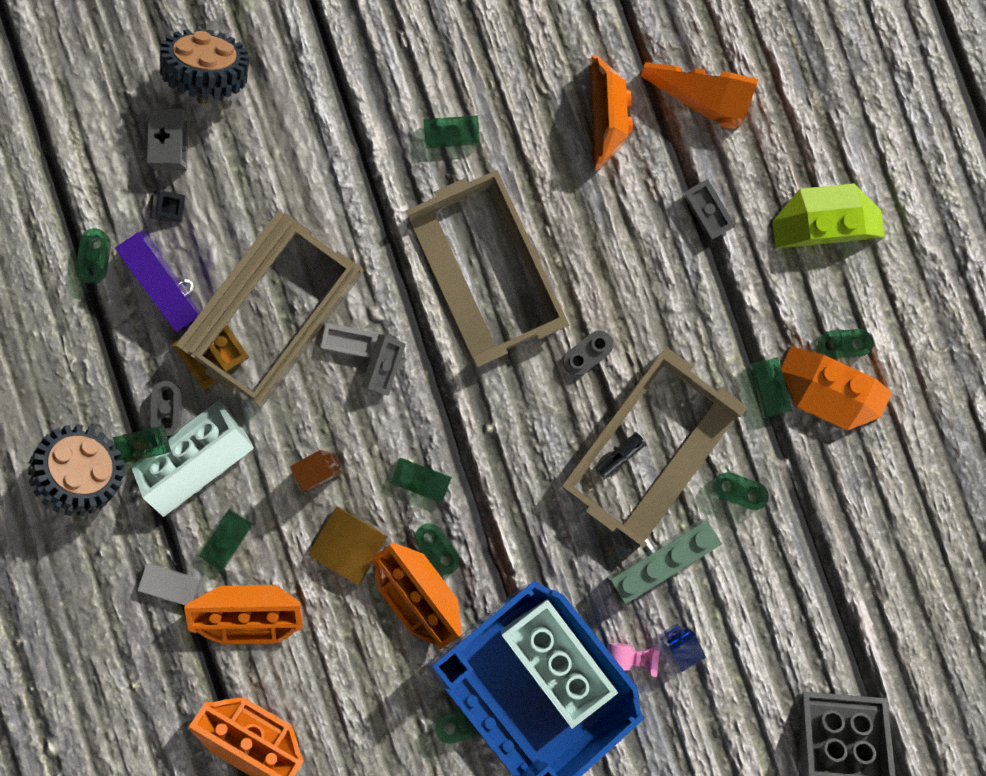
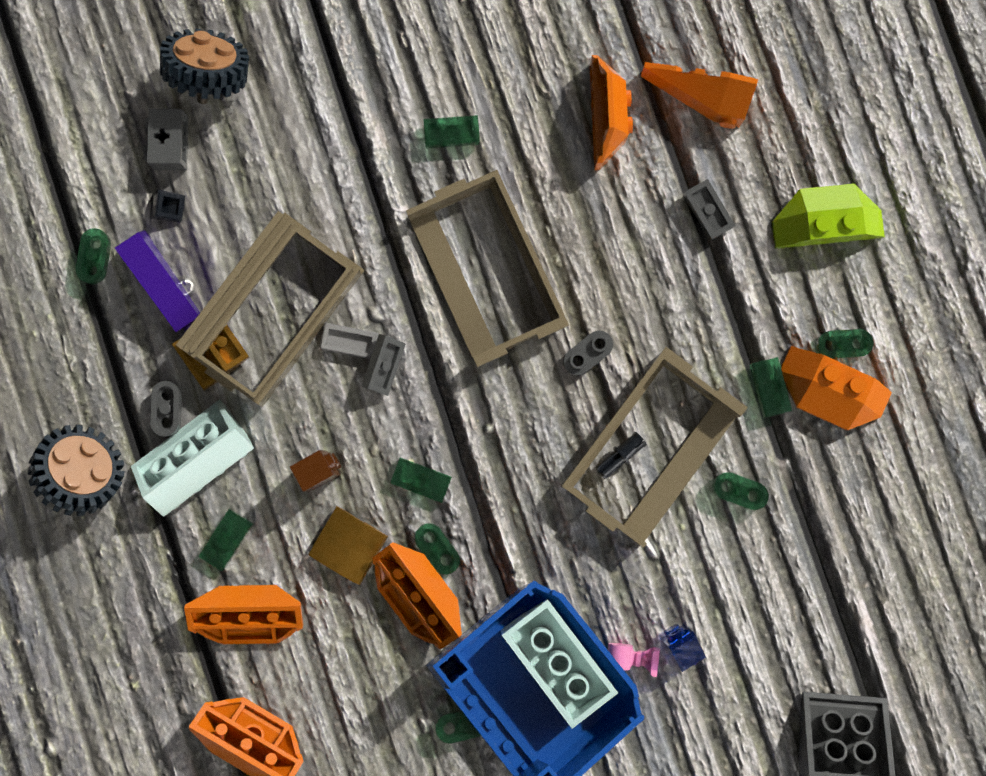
clear green plate [113,425,171,463] -> none
light grey tile [138,563,202,605] -> none
sand green brick [608,519,722,604] -> none

